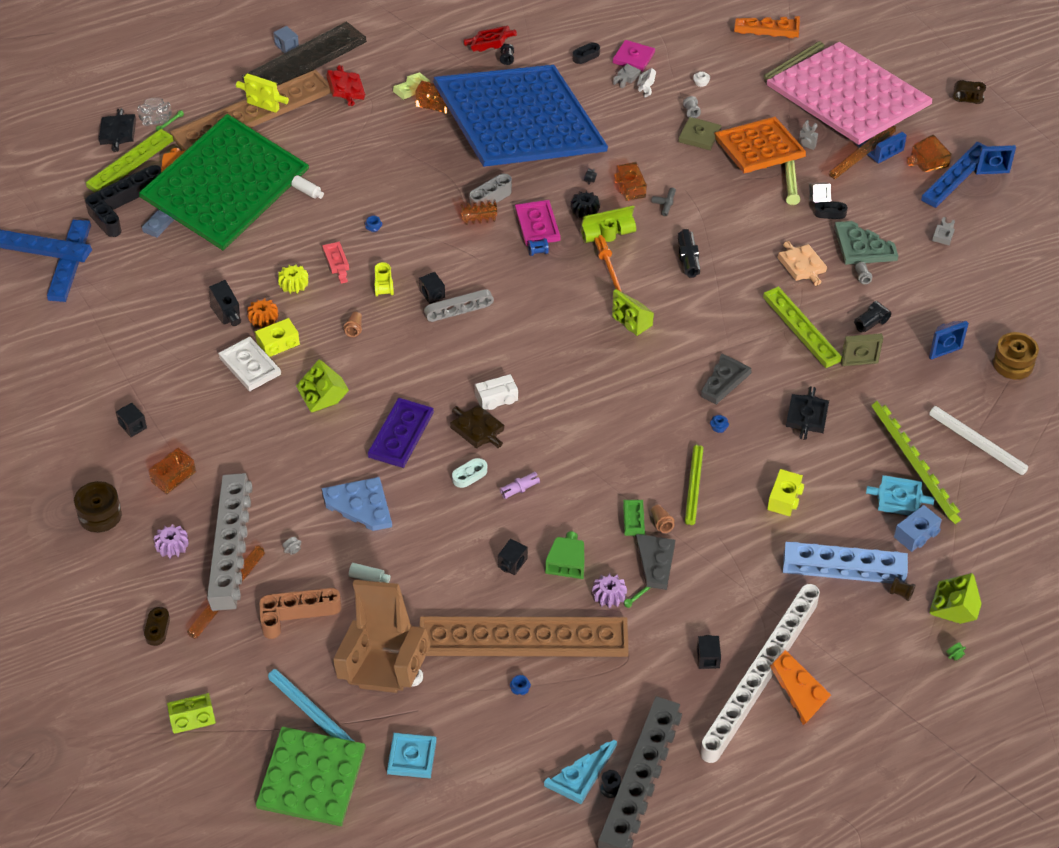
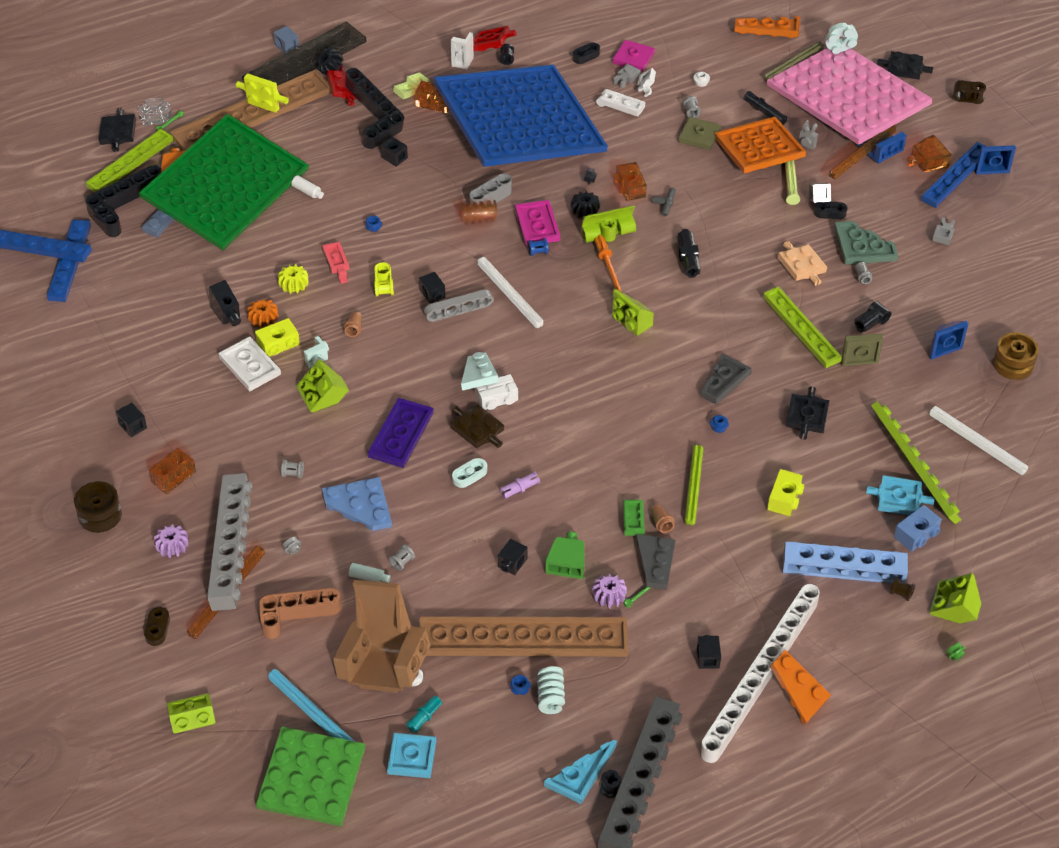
none -> light grey bush [281,460,304,479]
none -> light aqua bracket [304,336,329,368]
none -> black gear [316,47,344,75]
none -> black beam [345,68,405,149]
none -> black brick [381,136,408,167]
none -> light grey bush [388,544,415,571]
none -> teal axle [406,696,442,733]
none -> white panel [451,32,474,70]
none -> light aqua wing [461,352,499,390]
none -> white axle [477,257,543,328]
none -> light aqua piece [537,666,565,714]
none -> white plate [596,89,645,117]
none -> black pin [744,91,788,125]
none -> light aqua plate [824,23,858,54]
none -> black plate [877,51,933,80]

